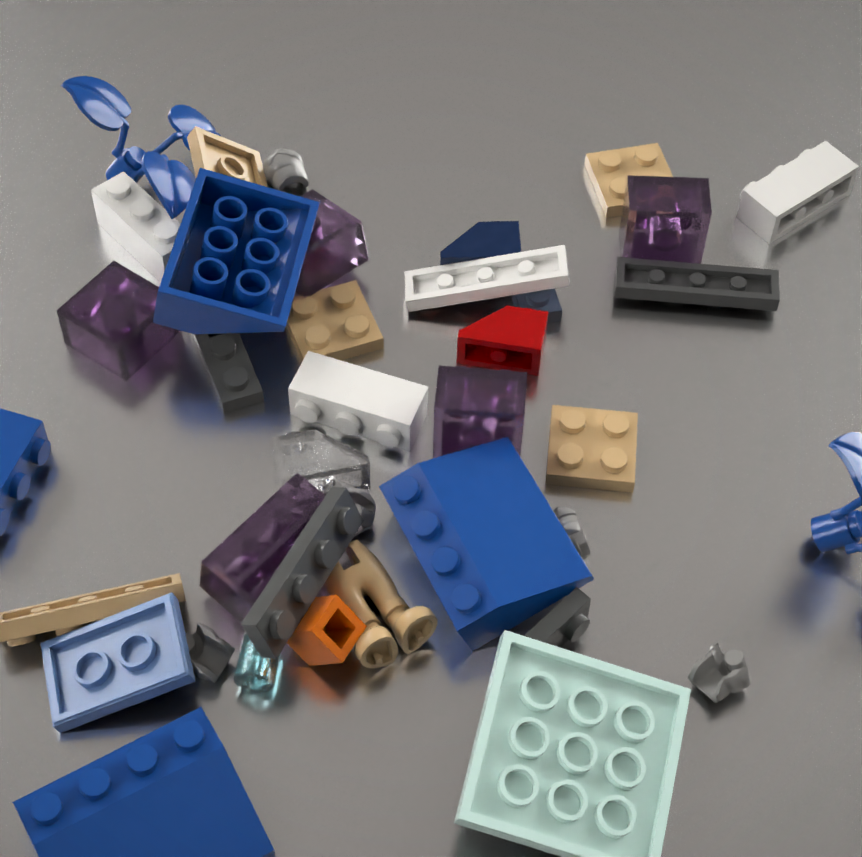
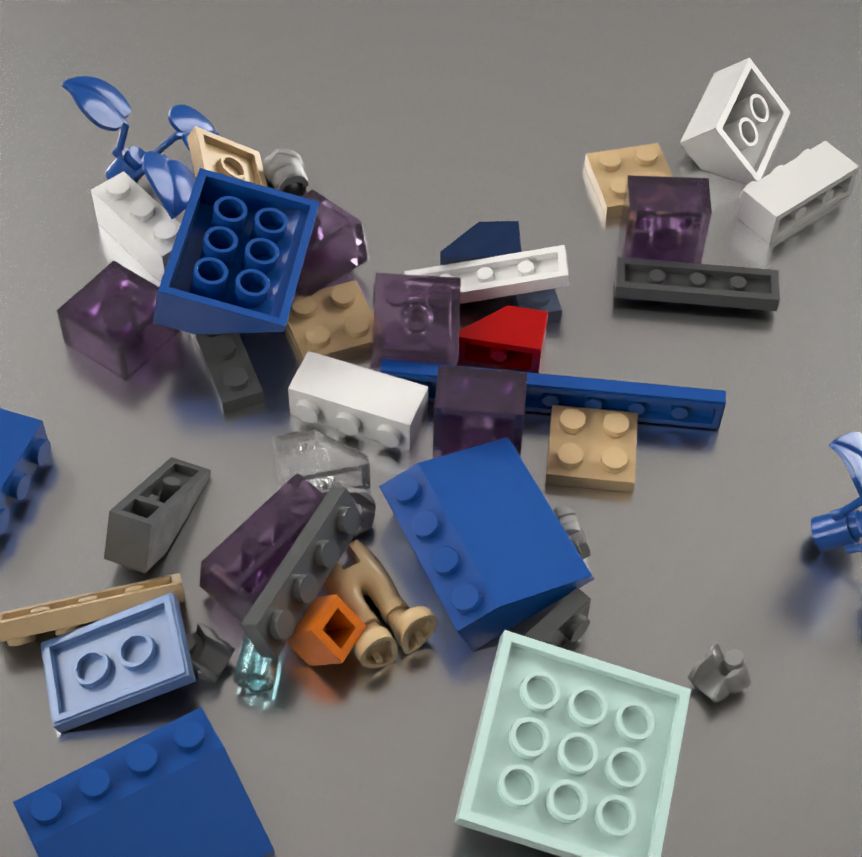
none -> dark grey slope [104,457,211,573]
none -> clear purple brick [370,273,461,369]
none -> blue tile [380,359,726,429]
none -> white slope [680,58,790,184]

